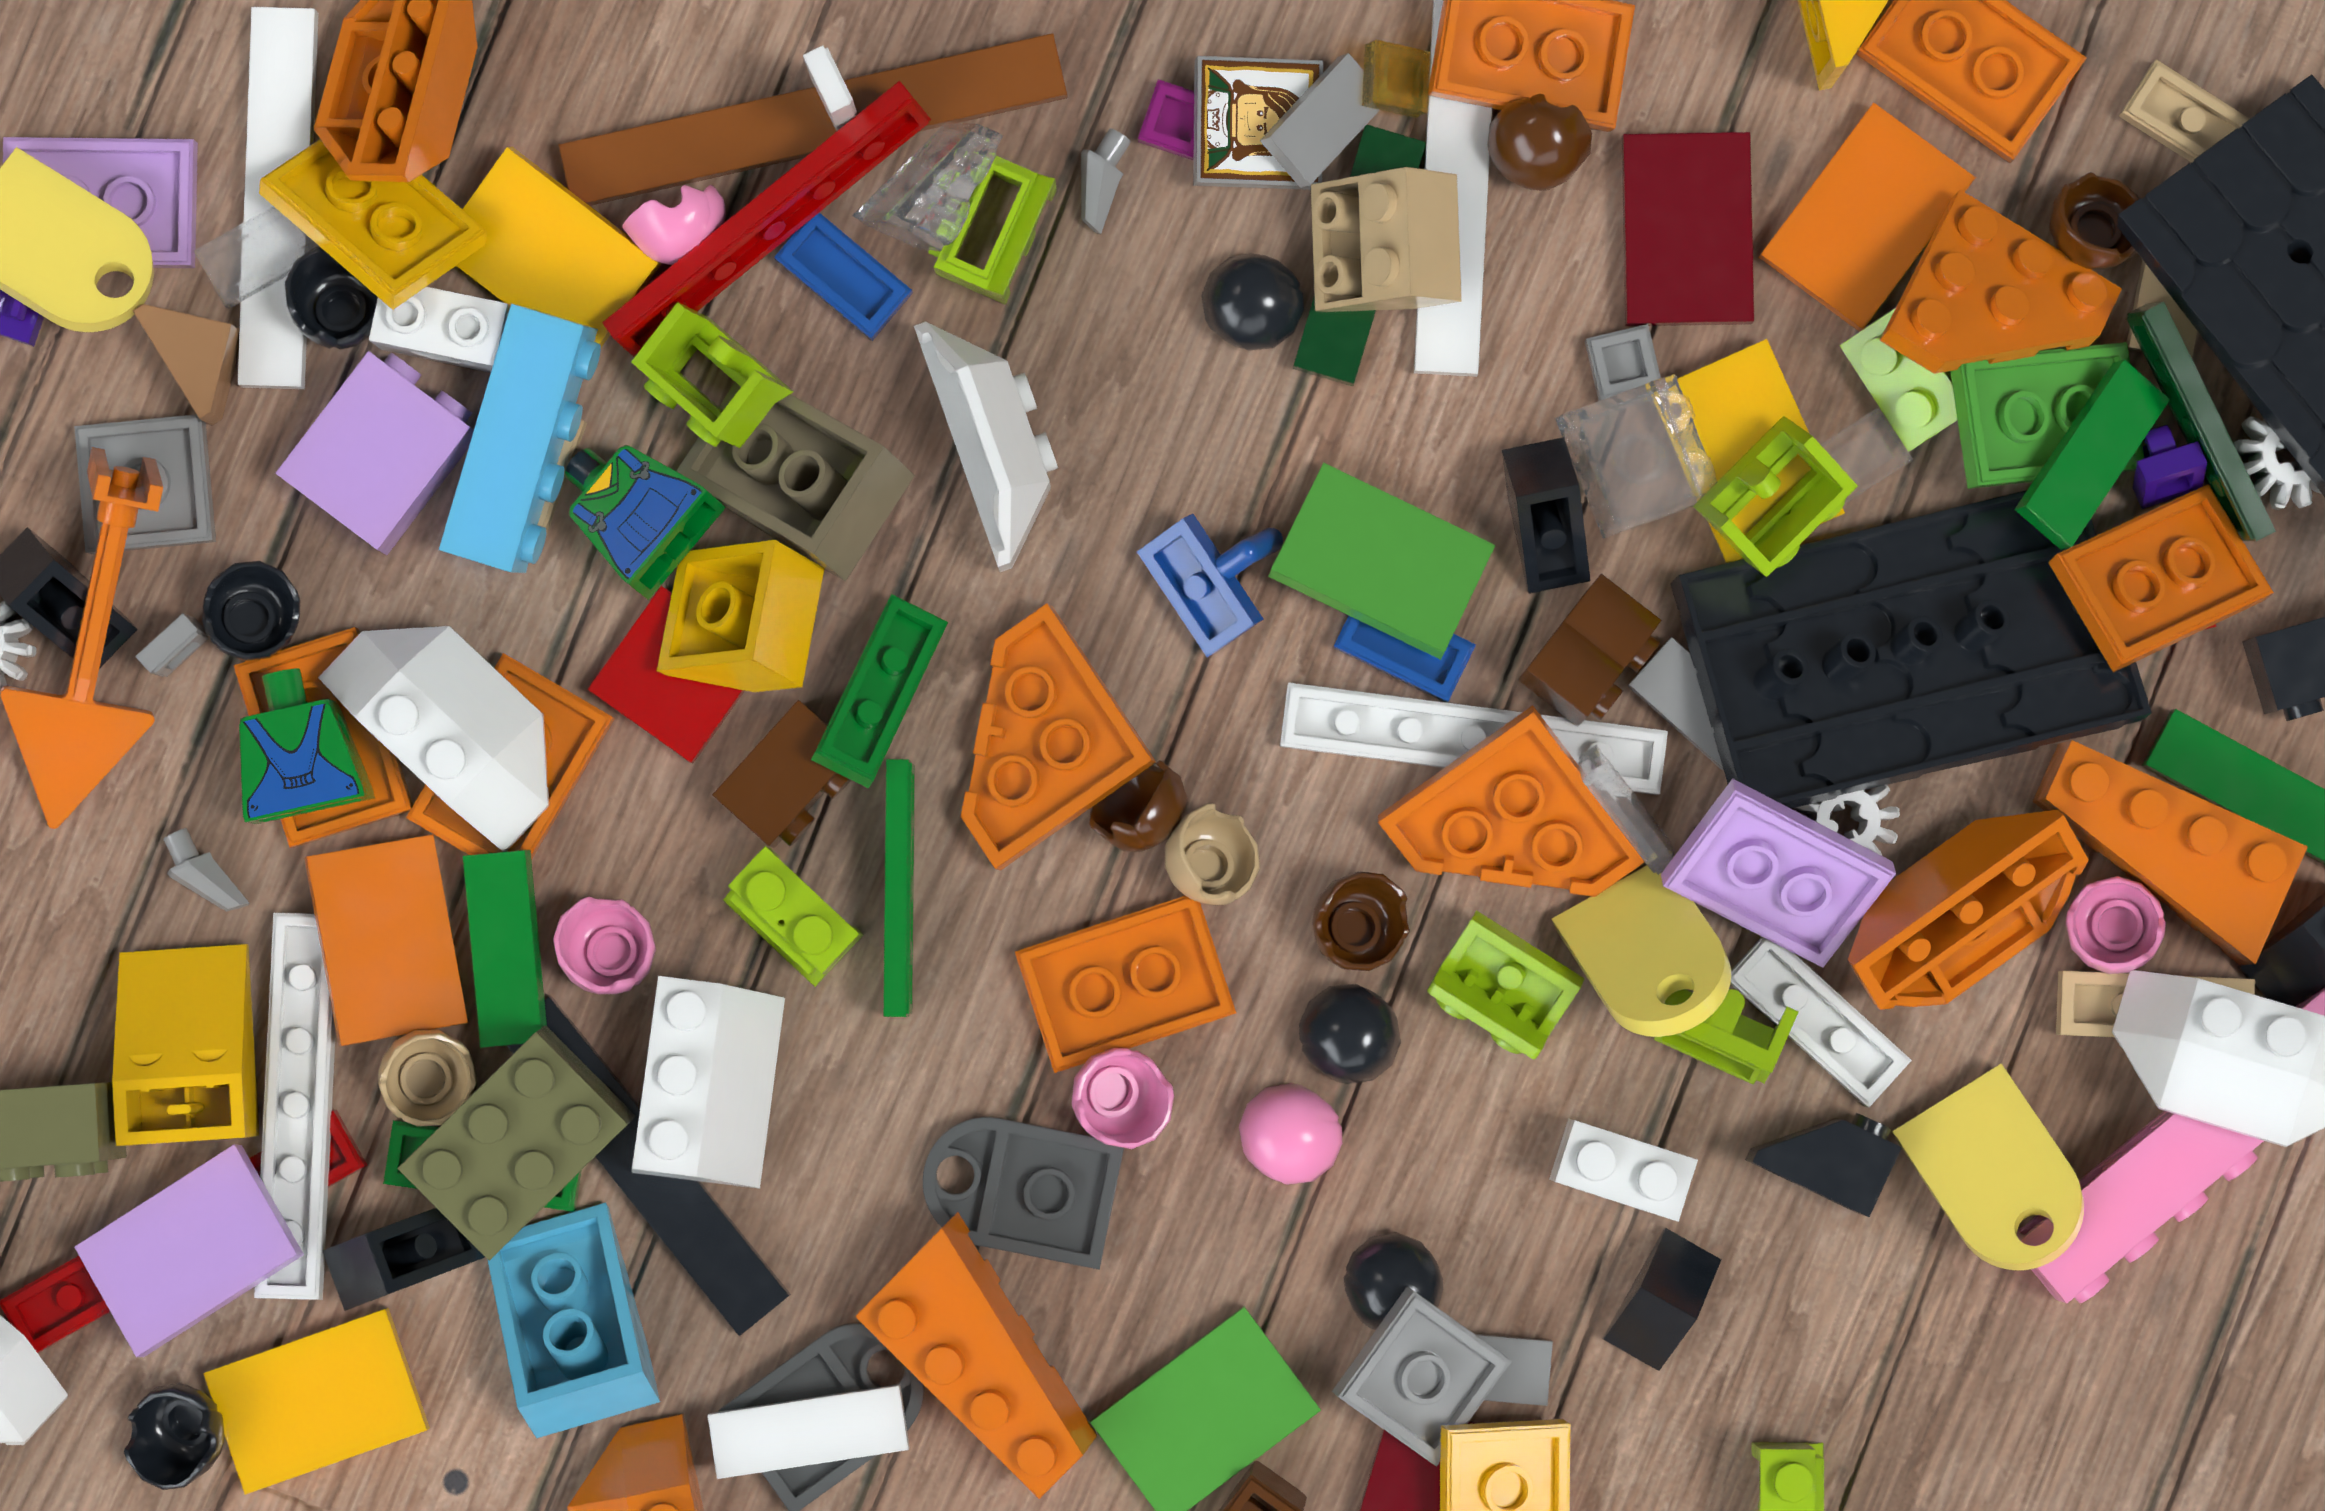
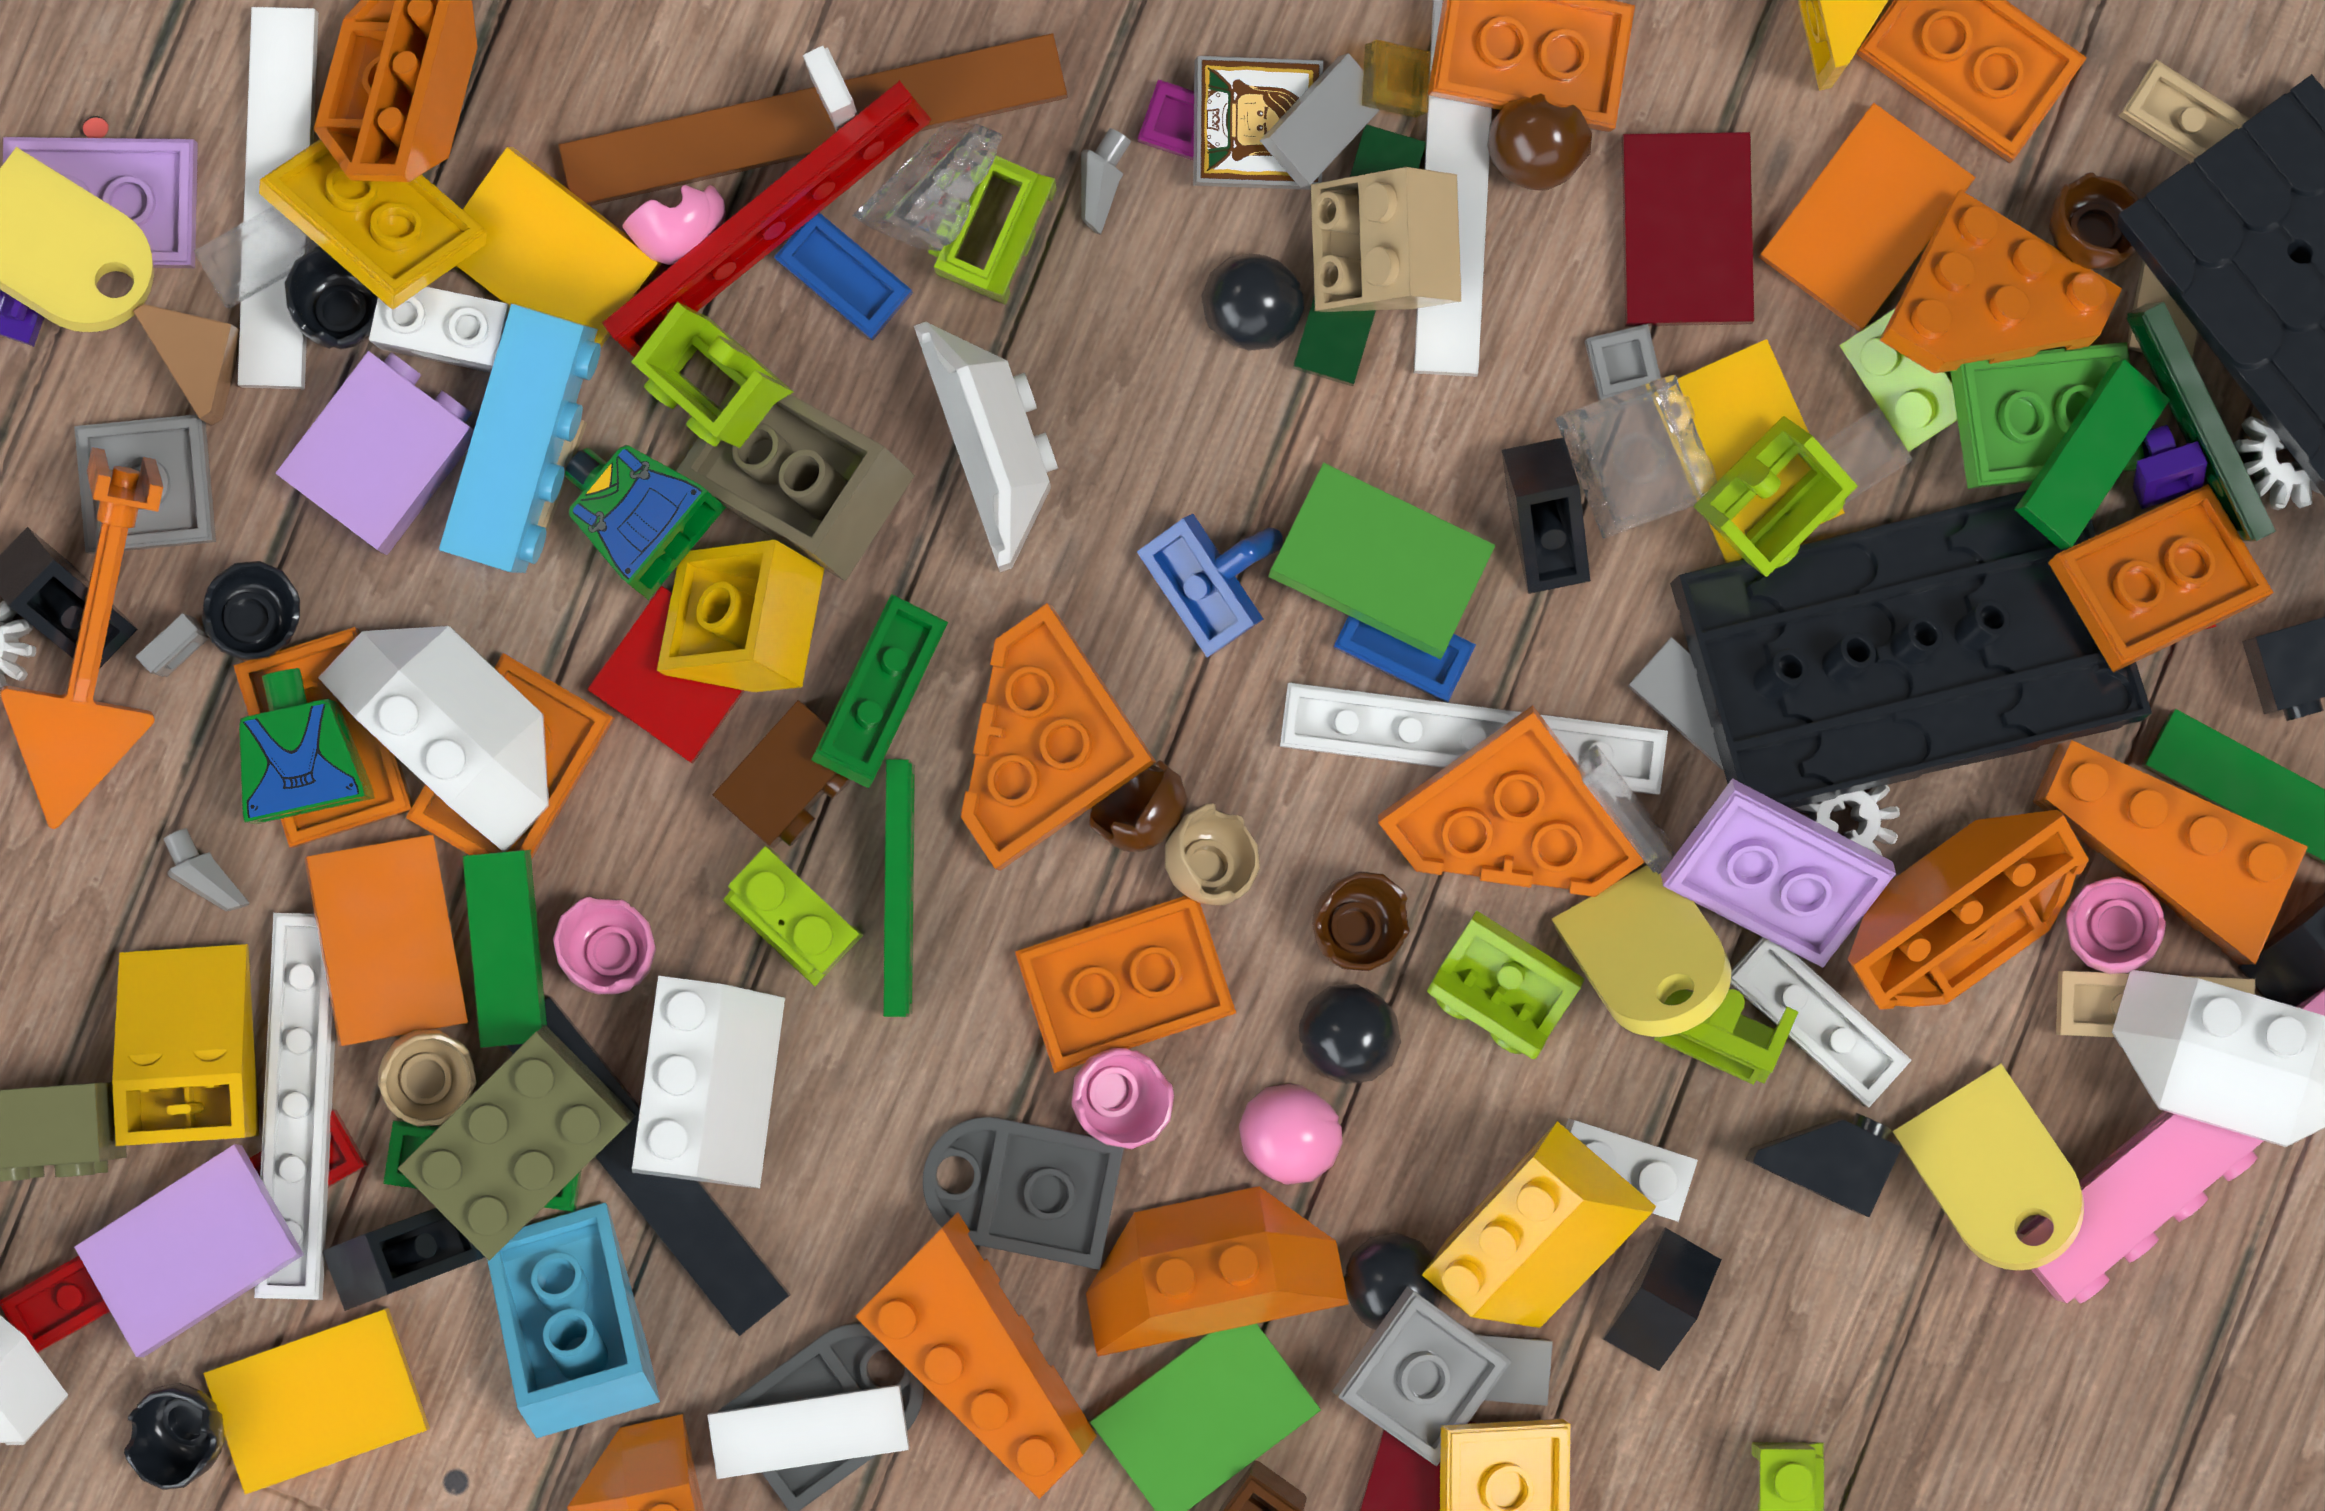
reddish brown brick [1518,573,1662,727] -> none
none -> coral piece [83,116,108,138]
none -> orange wedge [1086,1186,1349,1357]
none -> yellow slope [1422,1121,1656,1328]

